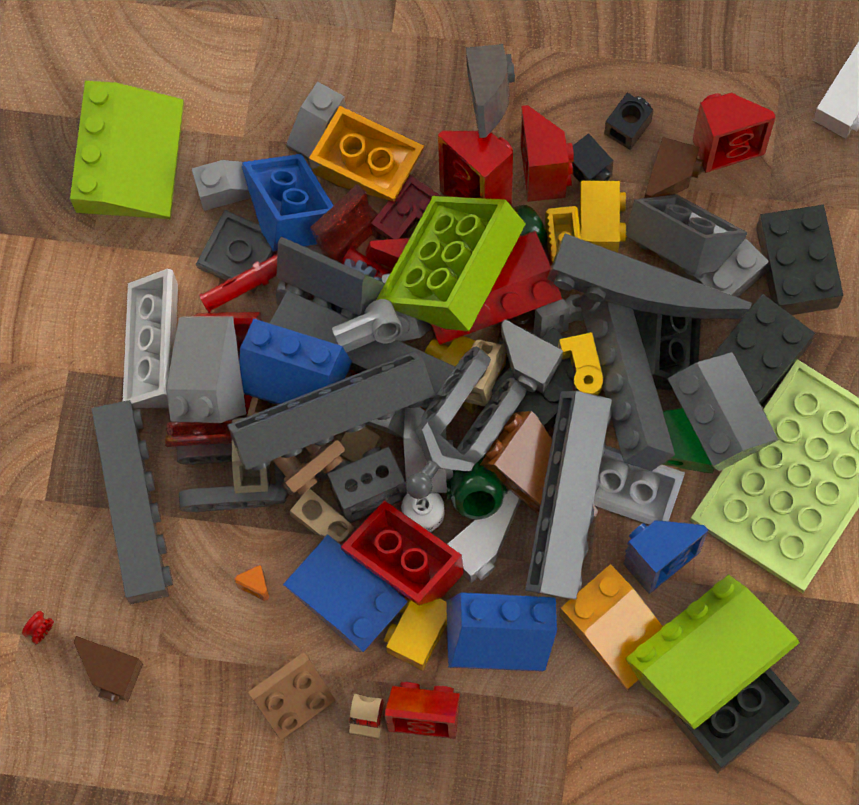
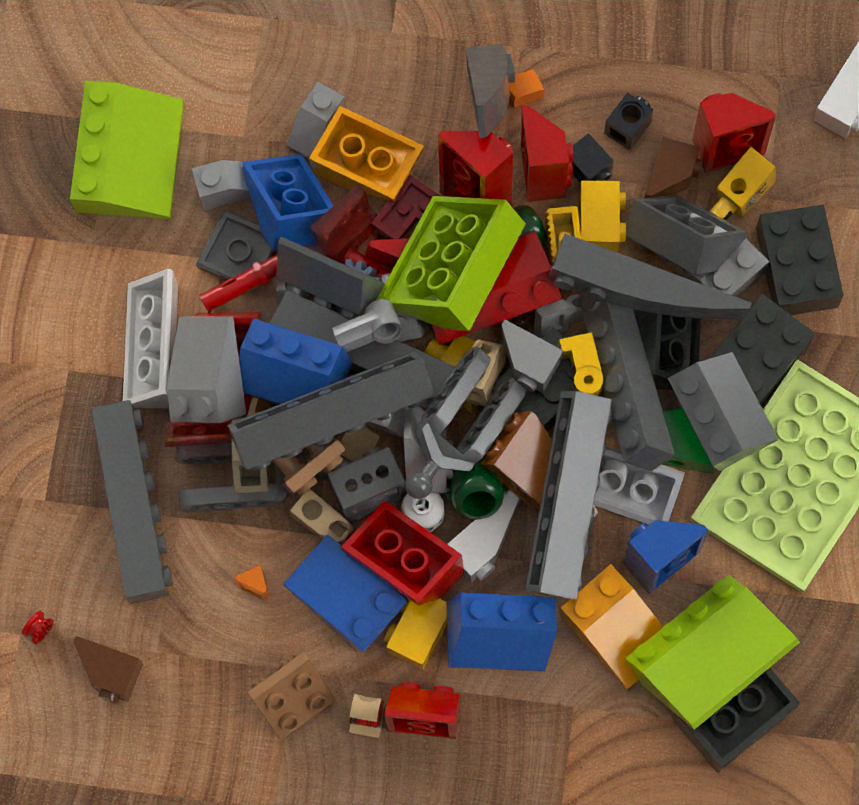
none -> orange slope [509,69,544,108]
none -> yellow torso [709,147,776,221]

